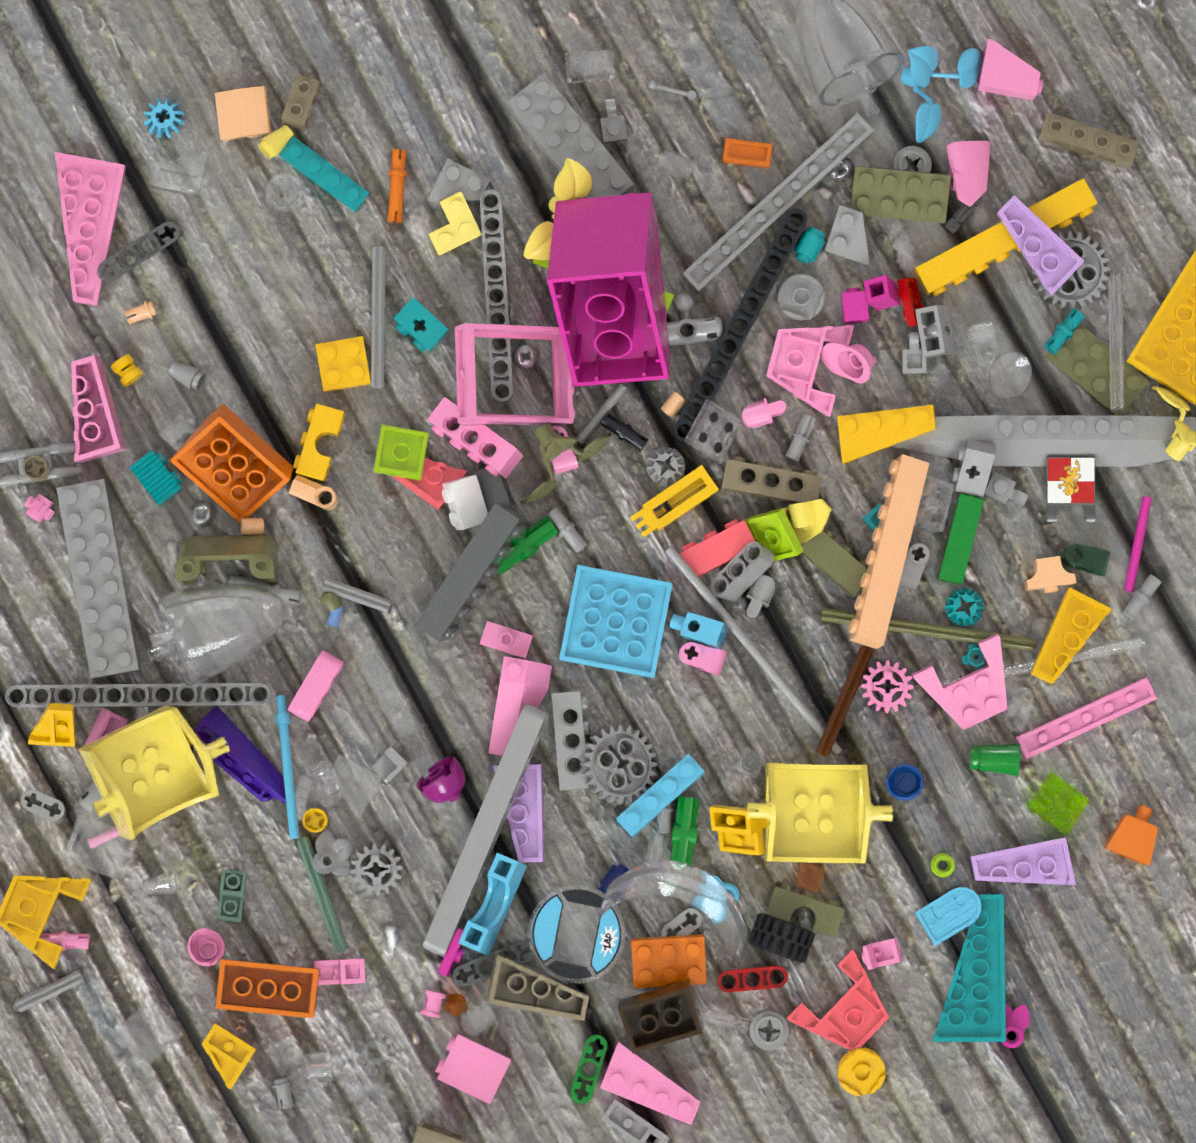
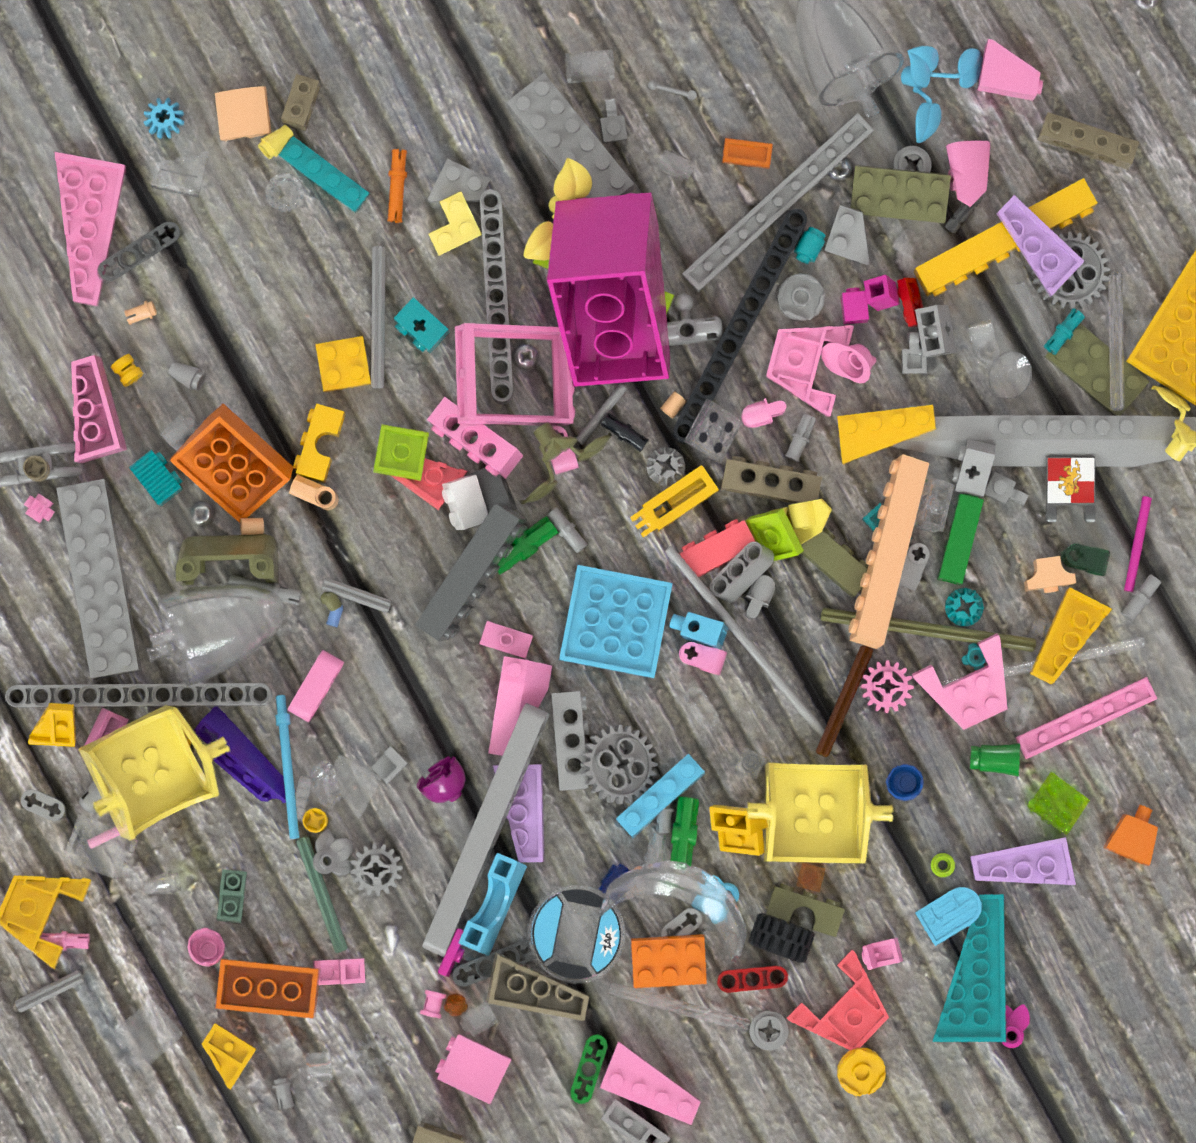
dark brown brick [618,980,704,1054] -> none

